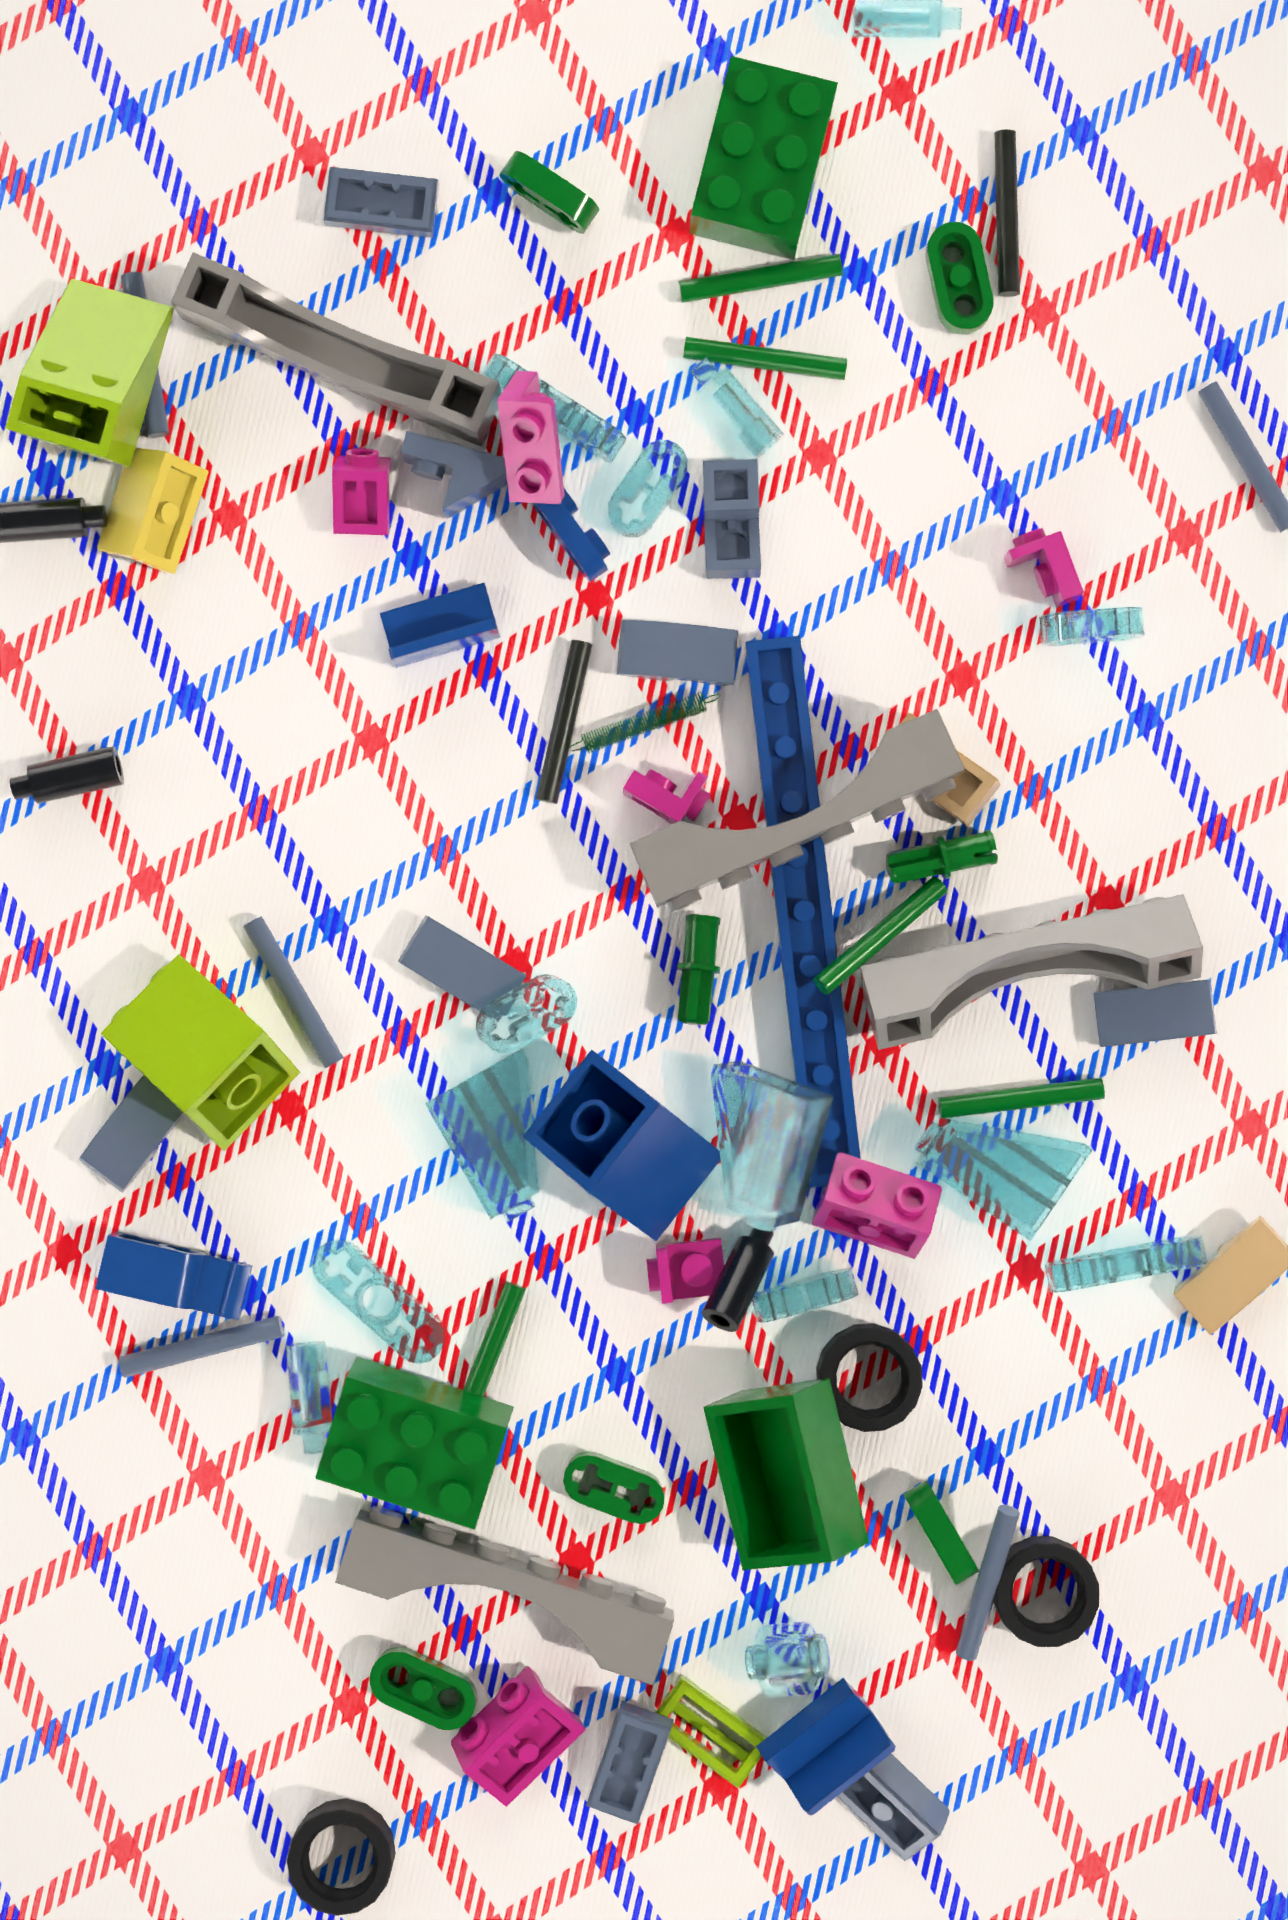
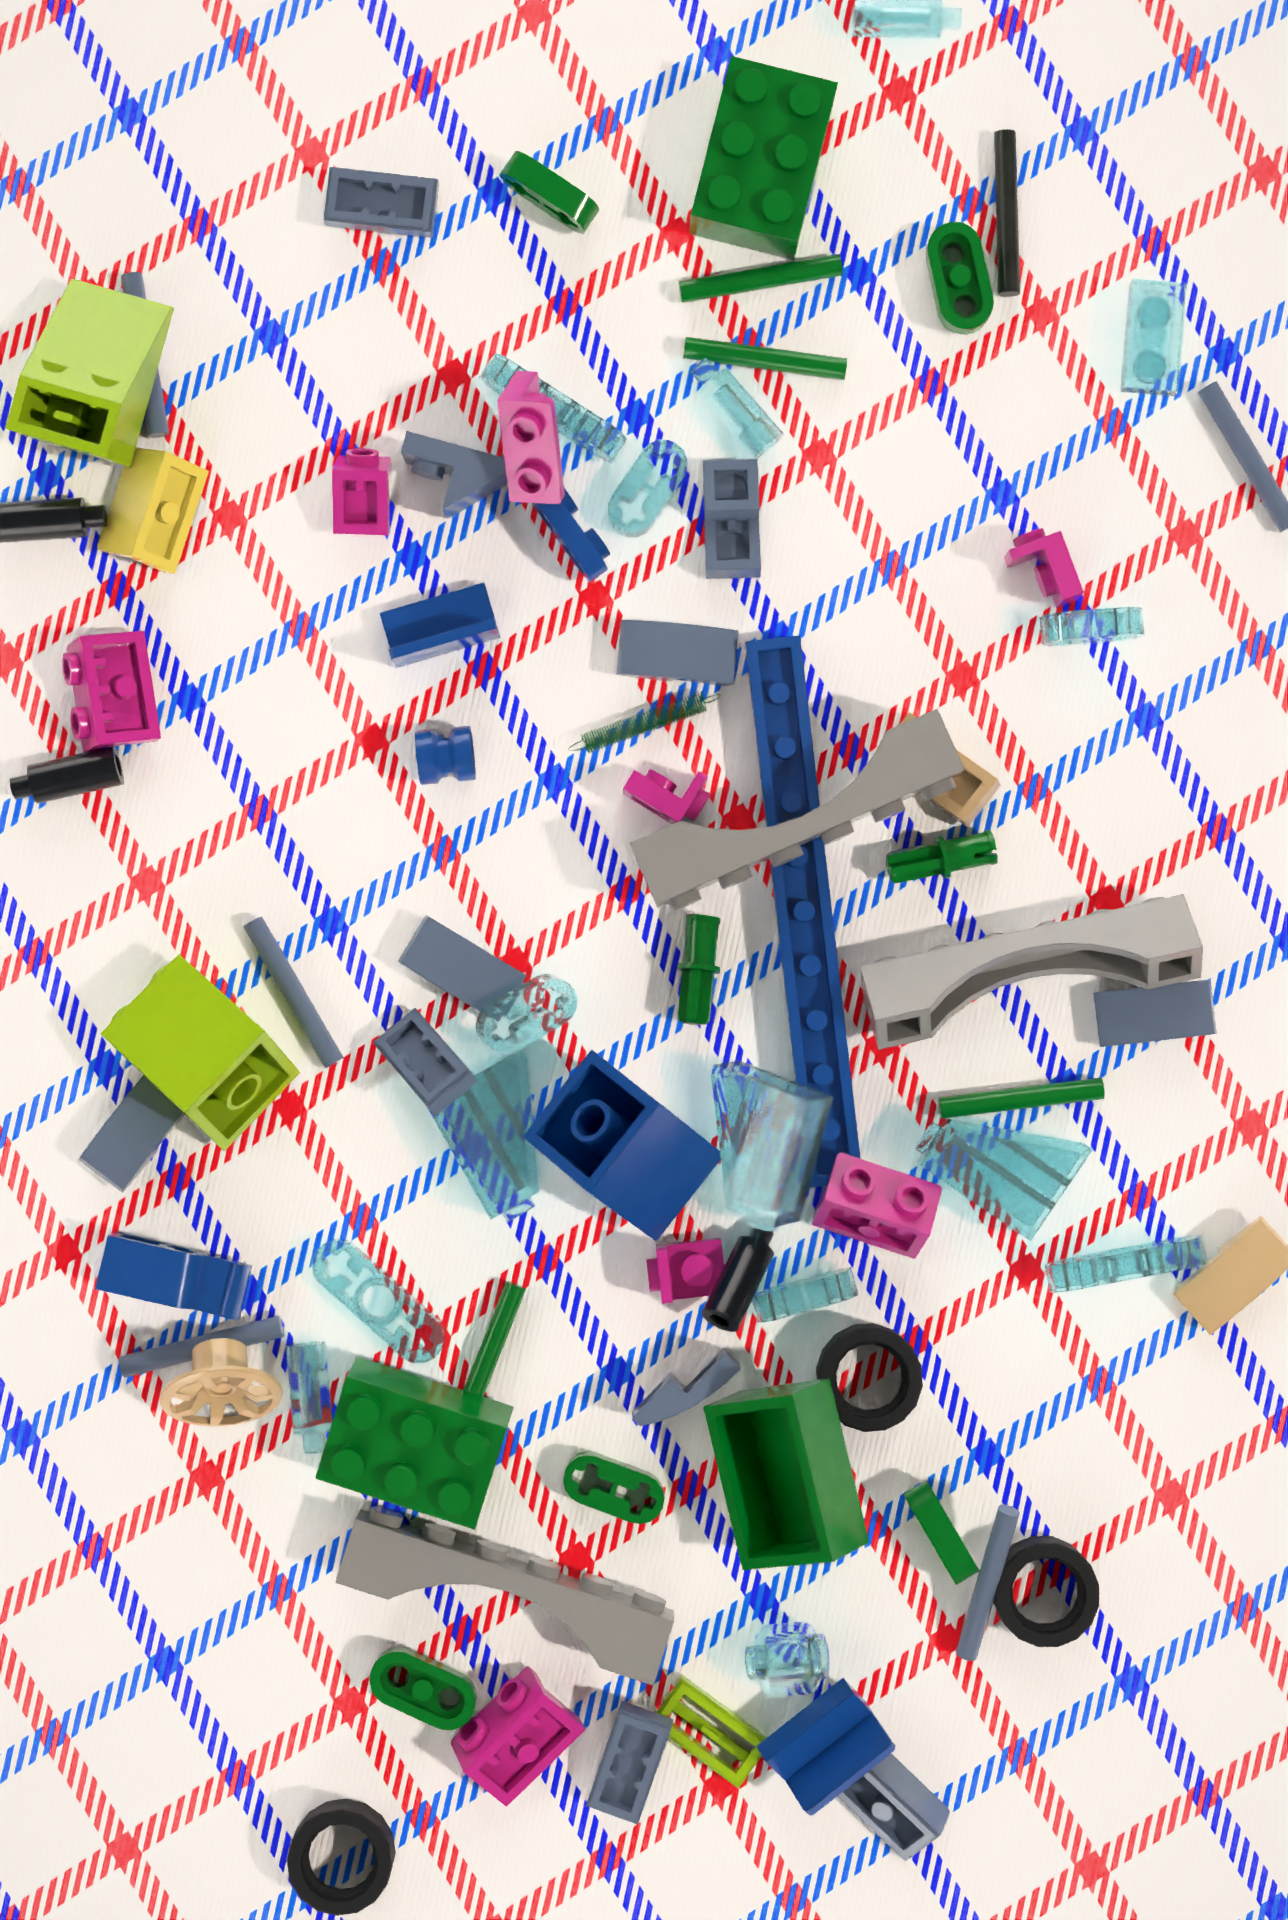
light grey arch [171,252,502,447] -> none
pearl dark grey bar [536,639,592,804] -> none
green bar [813,876,947,995] -> none
none -> dark pink bracket [62,631,161,753]
none -> tan wheel [160,1338,283,1427]
none -> sand blue plate [373,1008,478,1117]
none -> blue wheel [415,726,476,785]
none -> sand blue slope [632,1347,741,1427]
none -> clear light blue plate [1120,279,1187,397]

